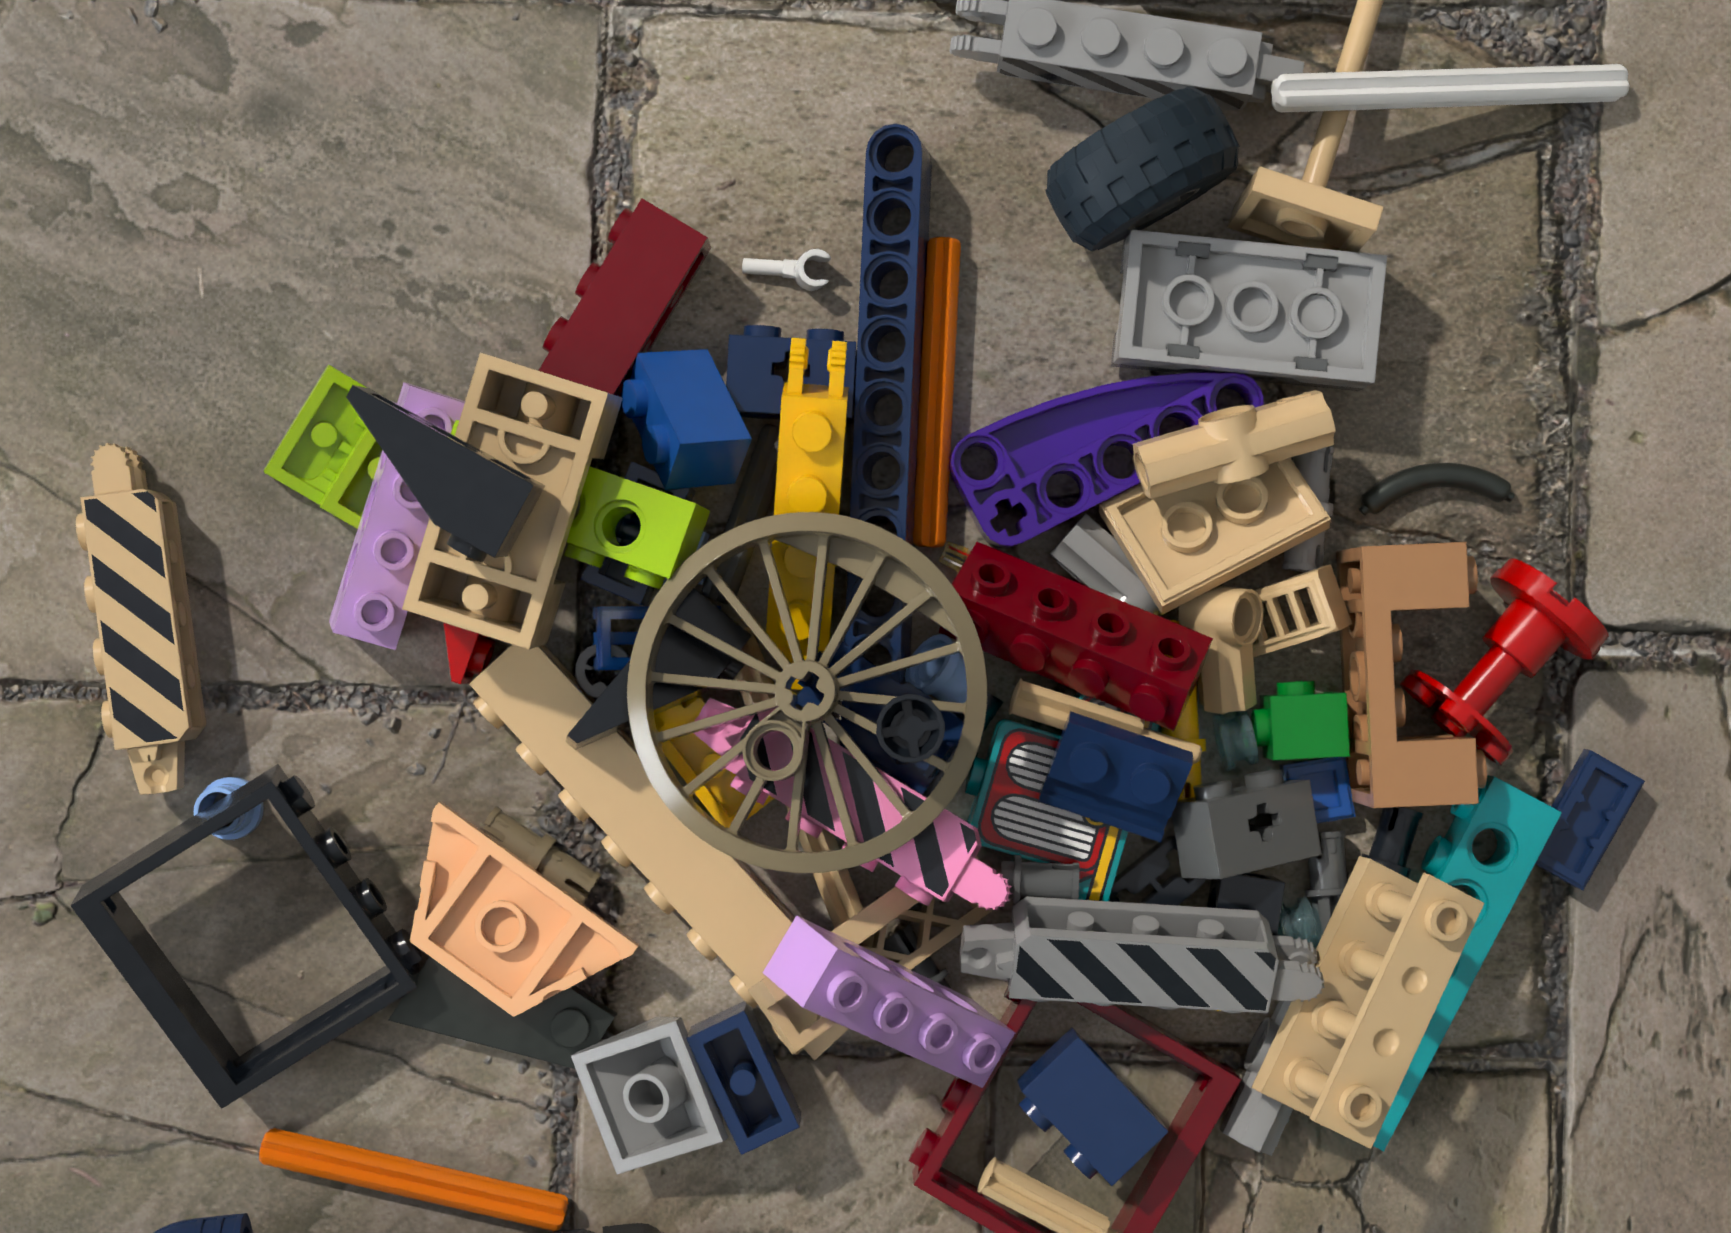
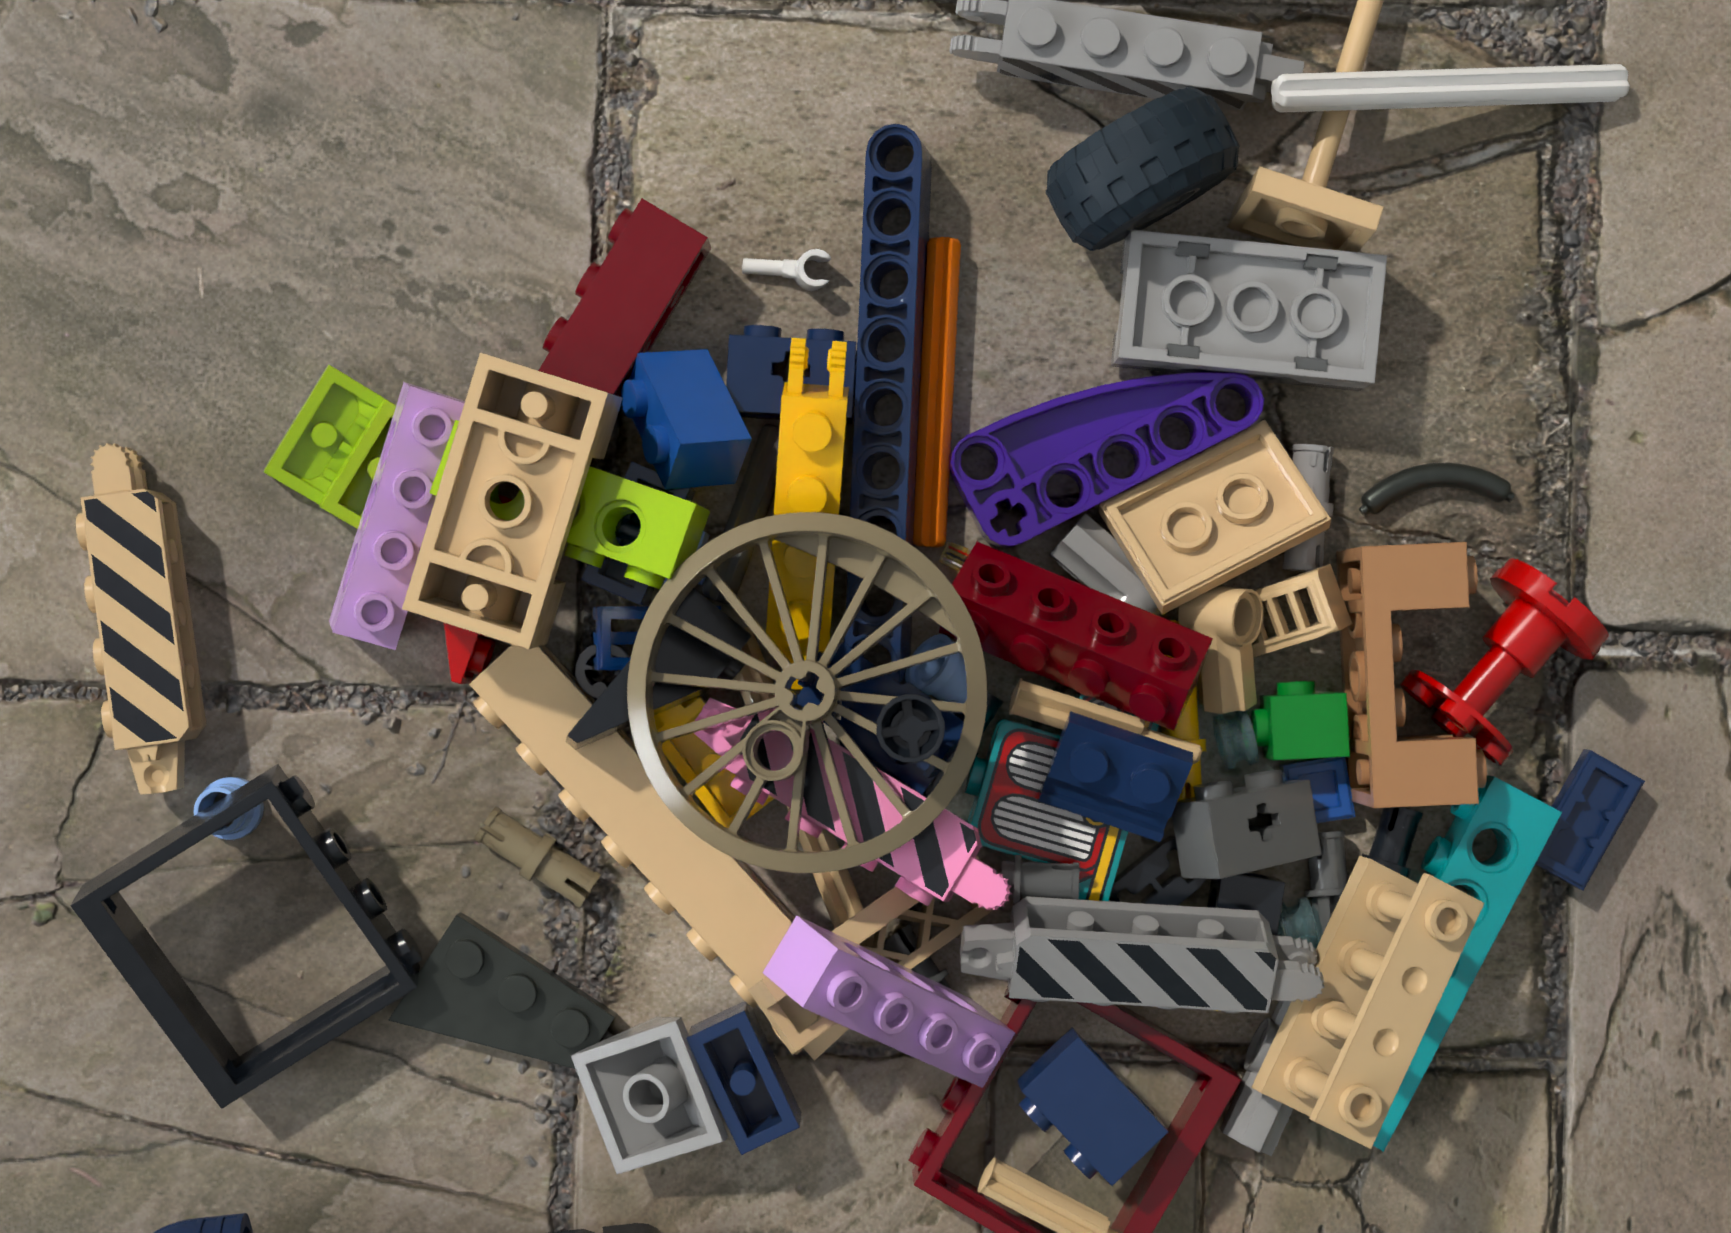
orange axle [259,1128,568,1231] -> none
black slope [346,385,545,562] -> none
light nougat wing [410,802,639,1017] -> none
tan piece [1133,390,1336,499] -> none

